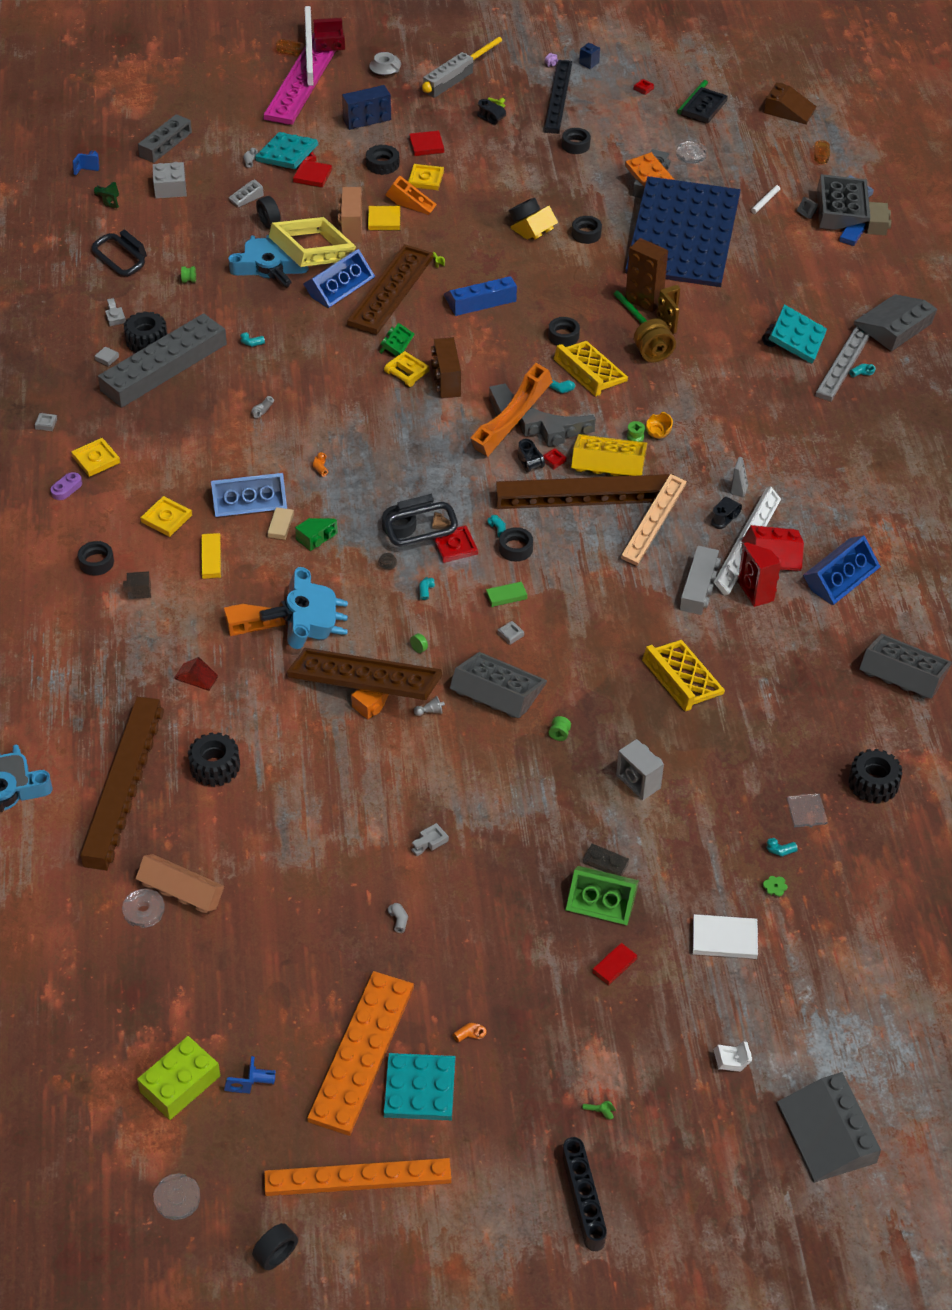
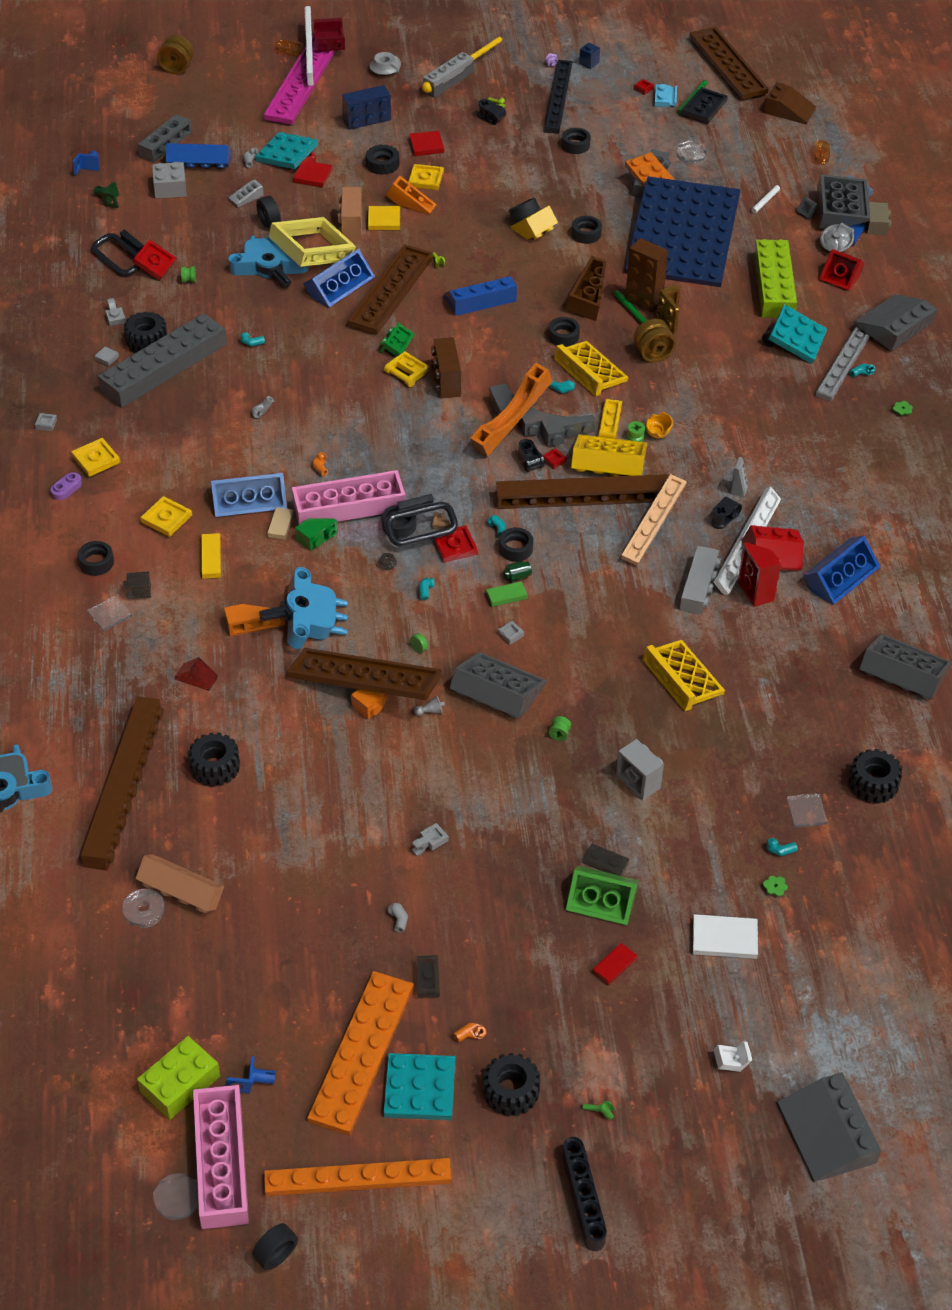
none -> clear piece [87,596,132,631]
none -> red plate [132,239,176,281]
none -> pearl gold wheel [157,35,194,74]
none -> blue slope [166,143,232,169]
none -> bright pink brick [193,1085,249,1229]
none -> bright pink brick [292,470,406,524]
none -> clear smoke plate [417,955,440,998]
none -> black tyre [483,1053,540,1116]
none -> dark green brick [503,560,532,583]
none -> reddish brown wedge [566,256,606,321]
none -> yellow tile [599,399,622,439]
none -> medium azure plate [655,84,677,108]
none -> reddish brown plate [689,26,769,100]
none -> lime brick [754,239,797,318]
none -> red slope [819,249,865,291]
none -> light grey piece [820,223,854,252]
none -> bright green plant [893,401,913,415]

